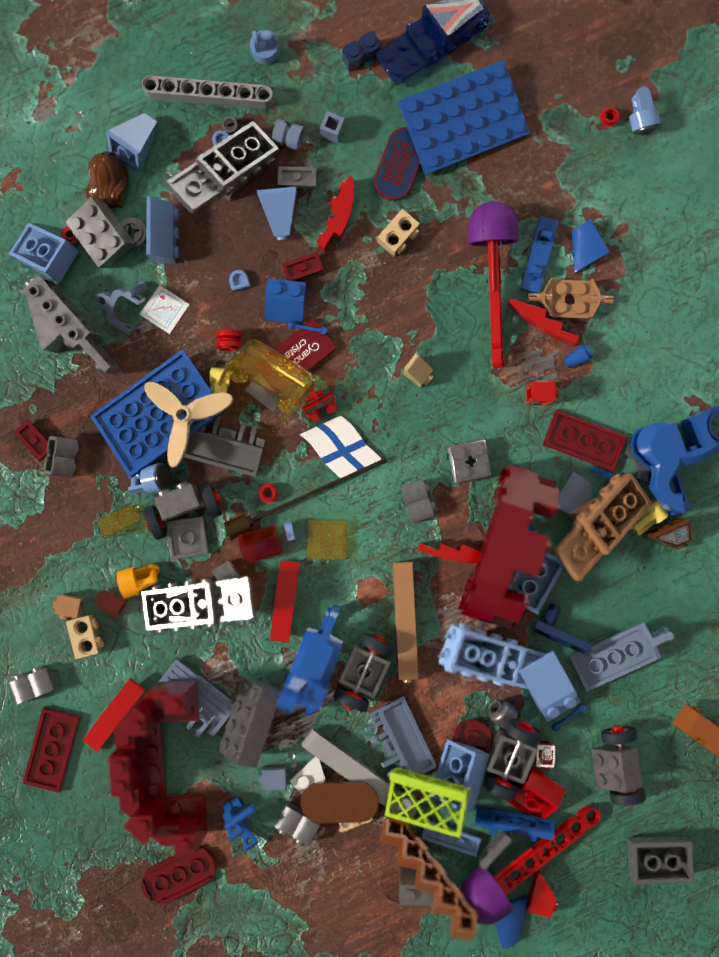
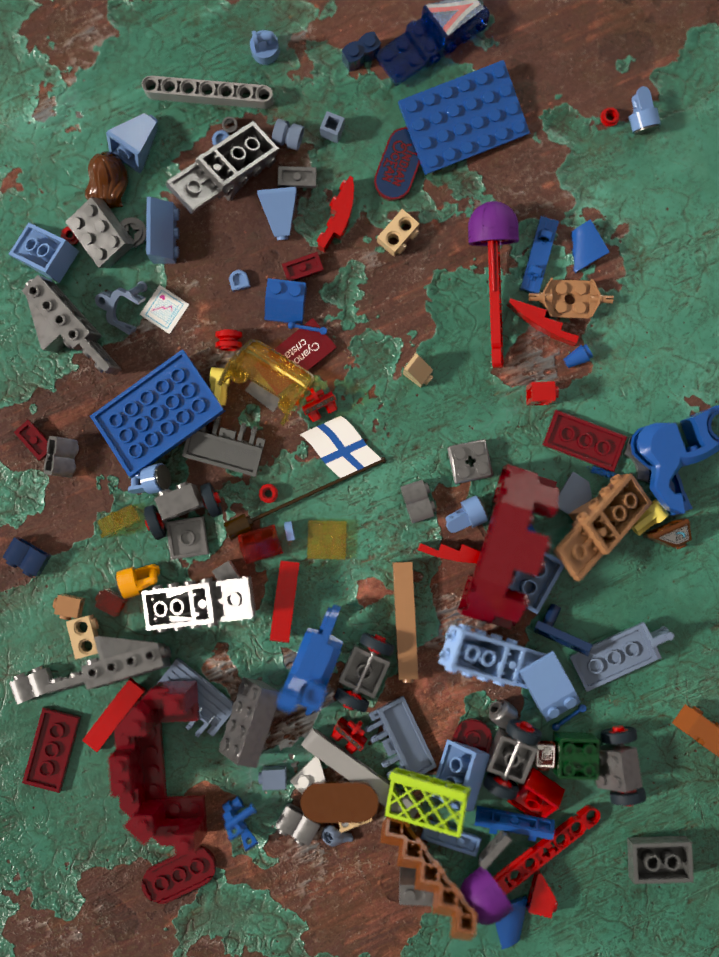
tan piece [144,382,233,468] -> none
none -> dark blue brick [3,537,51,578]
none -> flat silver wedge [45,636,171,693]
none -> sand blue animal [321,825,354,847]
none -> red hips [331,716,368,754]
none -> medium blue piece [446,495,489,533]
none -> dark green brick [552,731,600,780]

